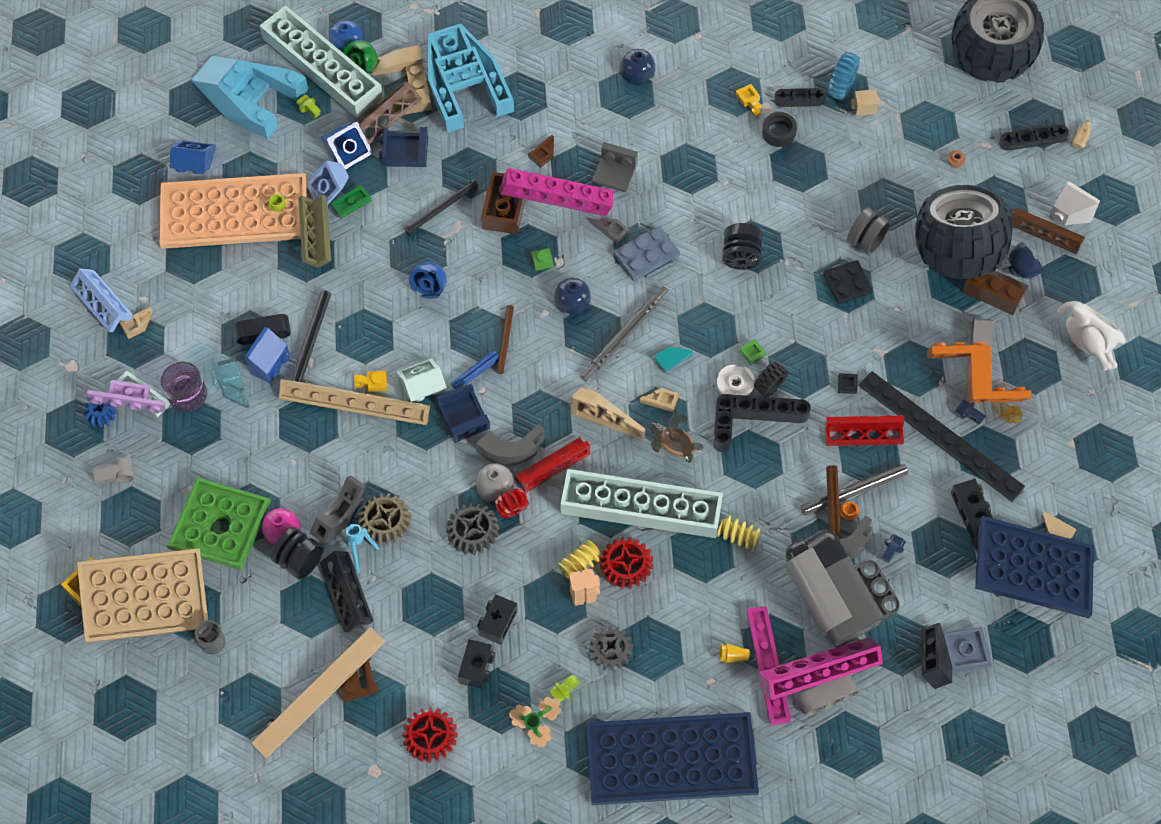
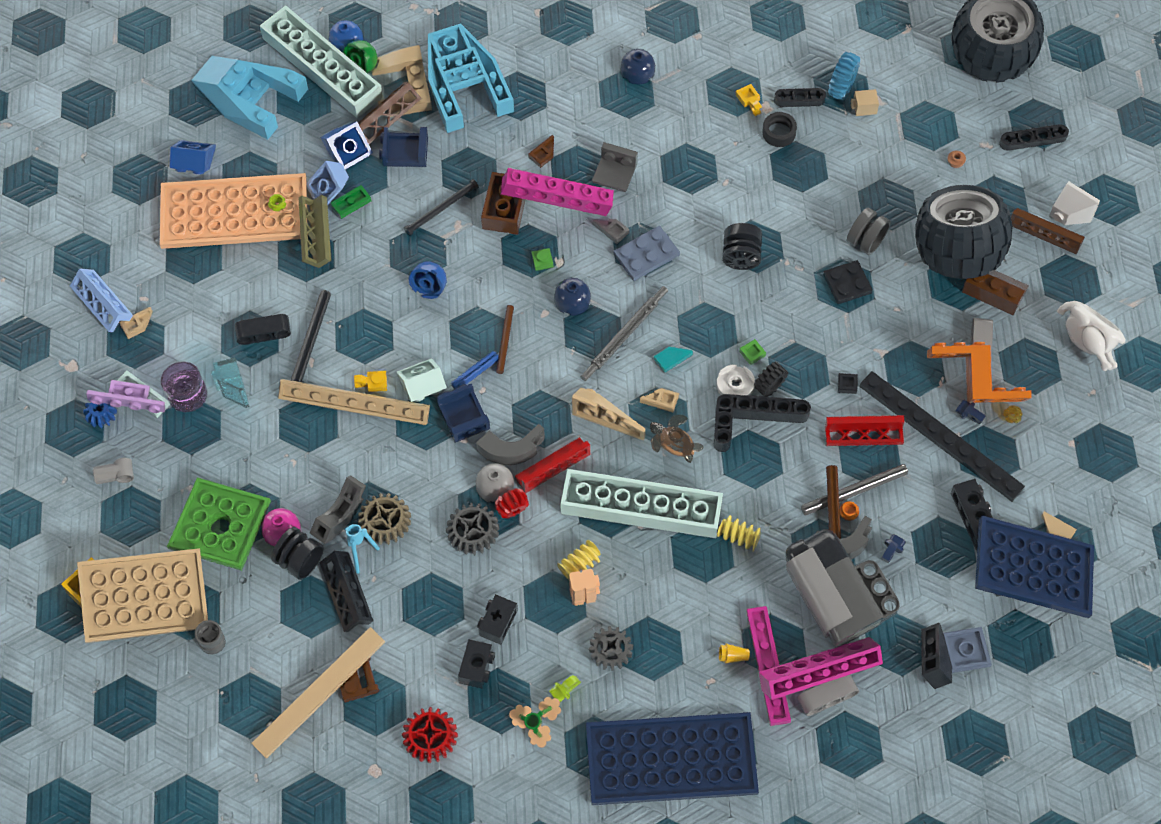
slope [245,327,290,383] -> none
lime piece [296,95,321,119] -> none
red gear [600,536,653,589] -> none
dark blue cylinder [1008,242,1044,279] -> none
tan piece [1072,119,1091,149] -> none

